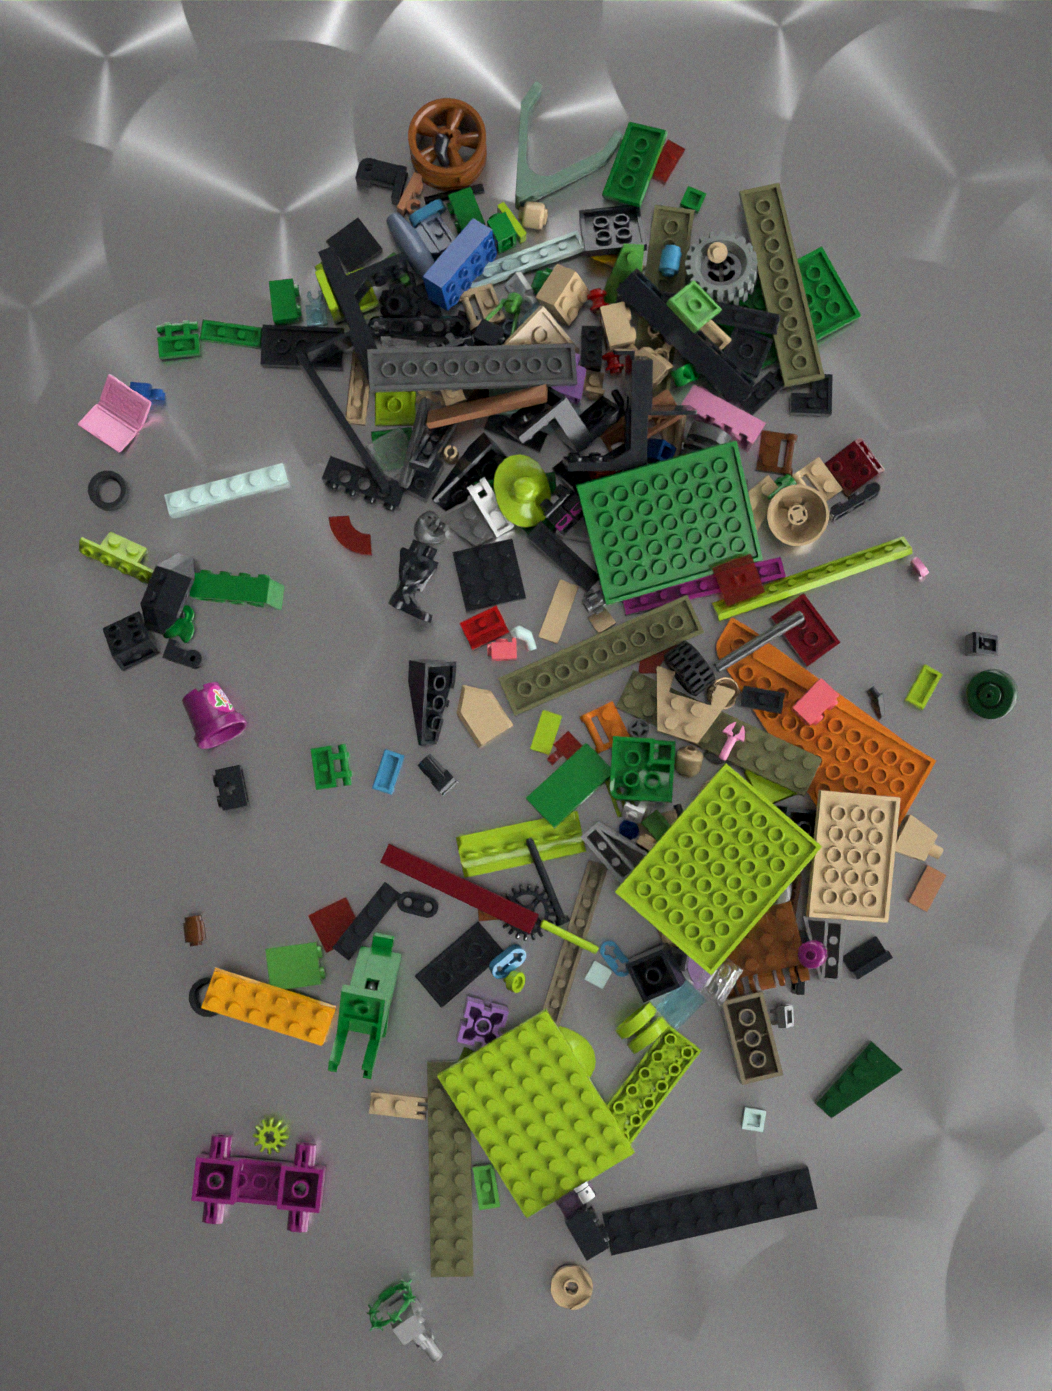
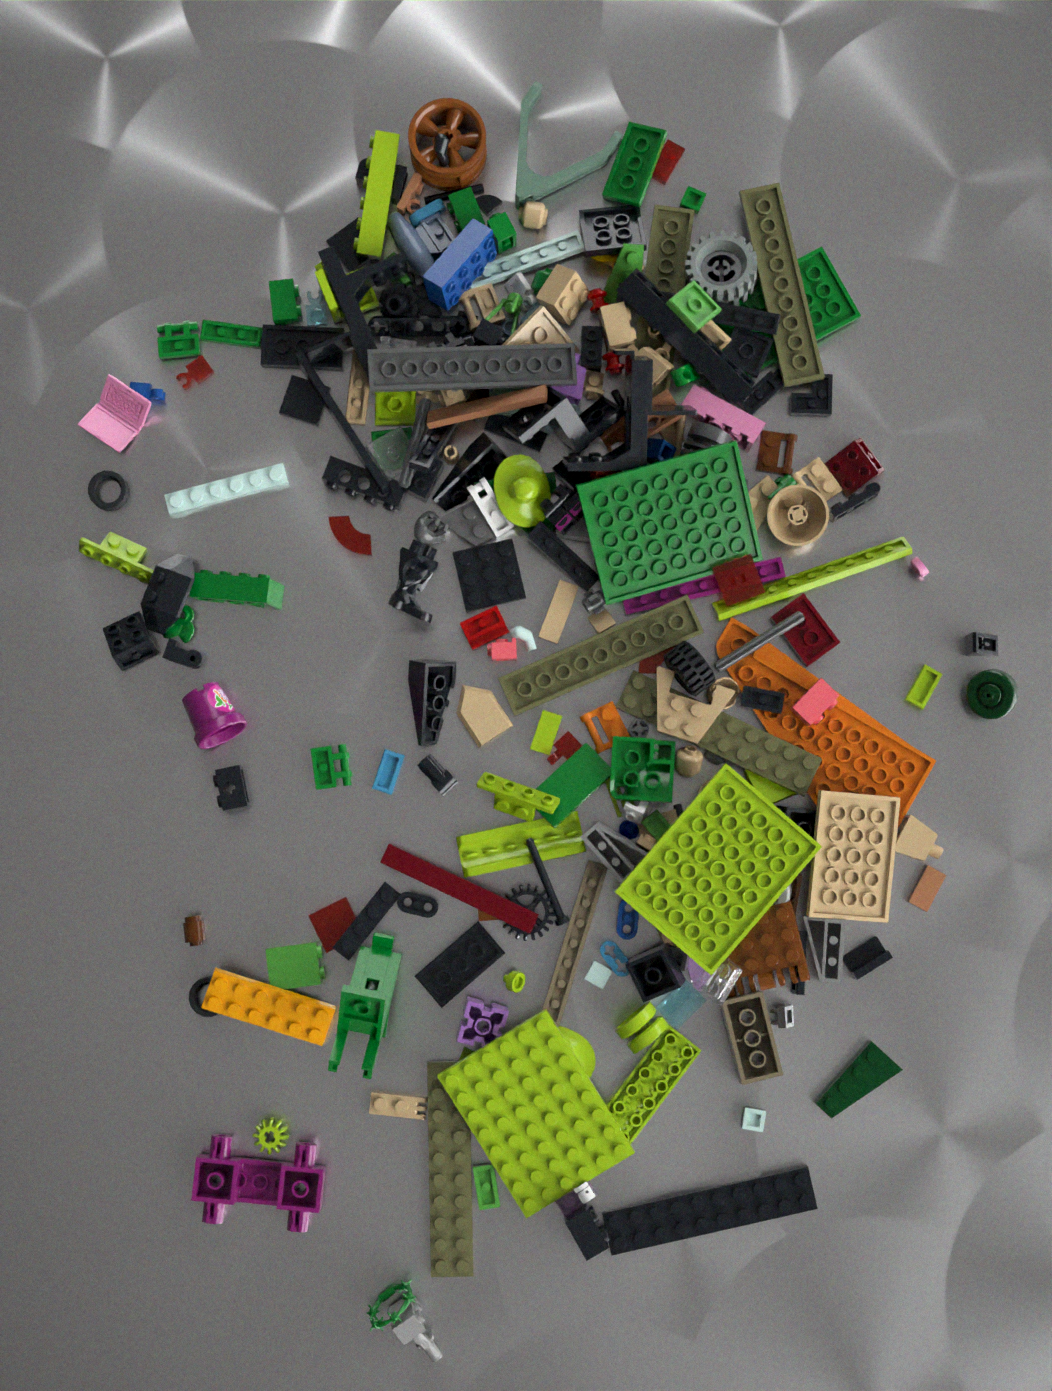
dark azure beam [489,944,526,979] -> none
lime tile [497,202,526,244] -> none
lime bar [540,919,599,954] -> none
tan plate [551,1264,593,1310] -> none
dark azure brick [658,245,682,277] -> none
tan plate [707,242,728,263] -> none
bright pink bar [719,722,745,761] -> none
magenta head [798,940,828,969] -> none
black bar [867,686,885,720] -> none
none -> clear red plate [176,355,215,390]
none -> black tile [279,375,331,427]
none -> lime brick [353,130,400,260]
none -> black tile [475,195,503,217]
none -> lime bracket [477,772,560,822]
none -> blue plate [616,900,639,940]

